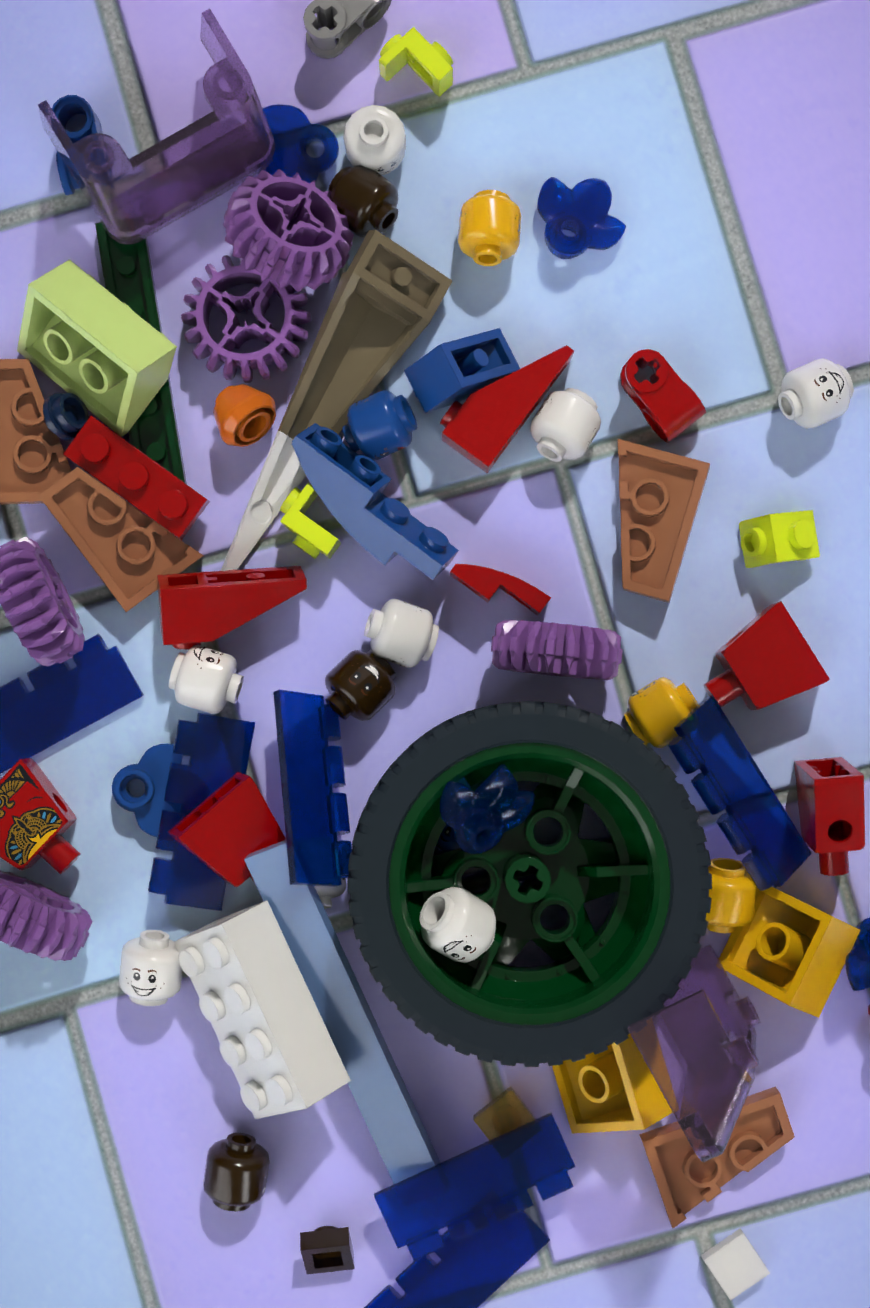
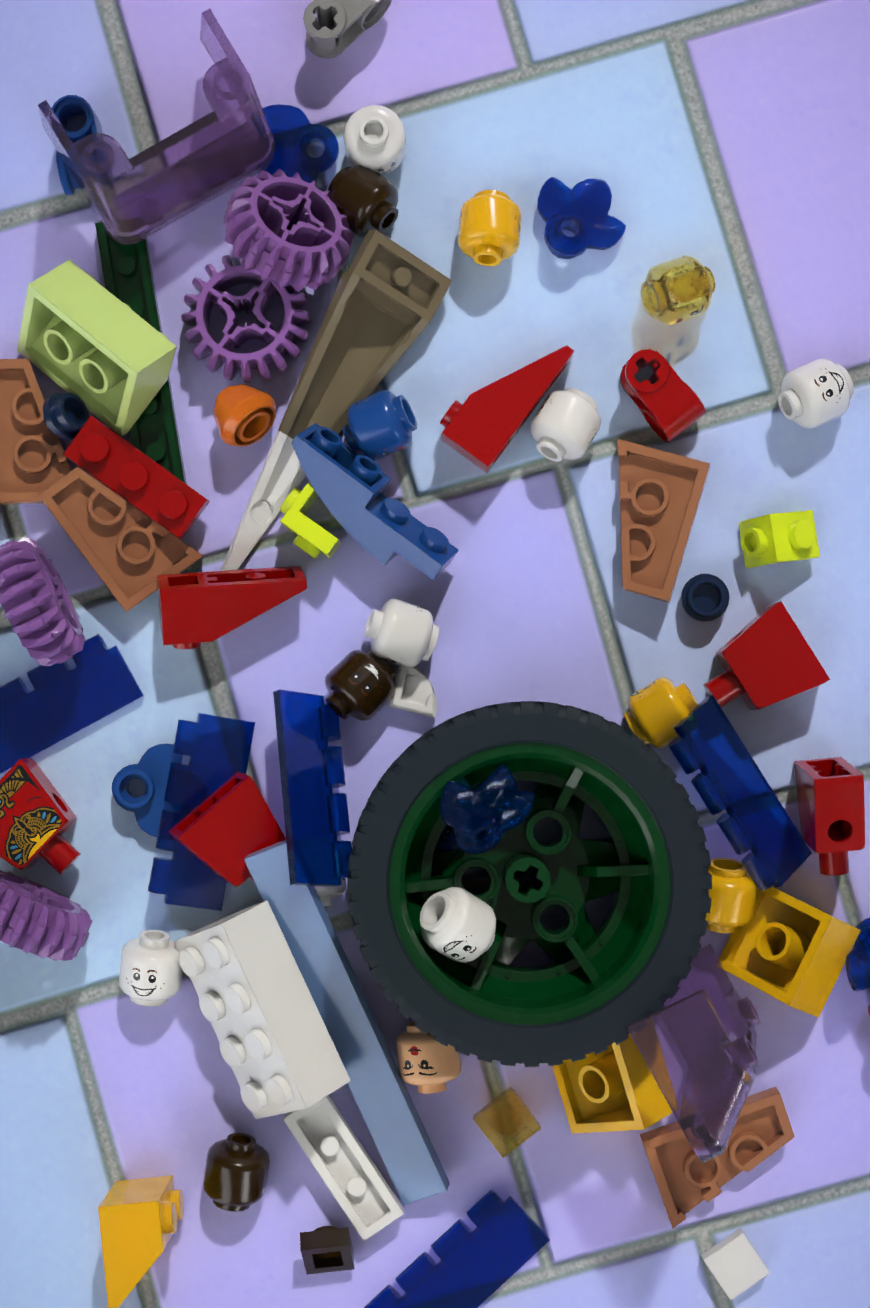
white head [169,645,244,714] -> none
clear blue windscreen [374,1113,575,1261] -> none
neon yellow bracket [379,27,453,97] -> none
blue slope [404,328,520,413] -> none
red slope [450,564,551,616] -> none
medium lavender gear [491,620,623,680] -> none
none -> yellow slope [98,1175,184,1308]
none -> white plate [283,1095,404,1241]
none -> white tile [389,665,437,717]
none -> light nougat head [396,1021,461,1094]
none -> clear yellow head [640,255,715,325]
none -> dark blue plate [681,574,729,622]

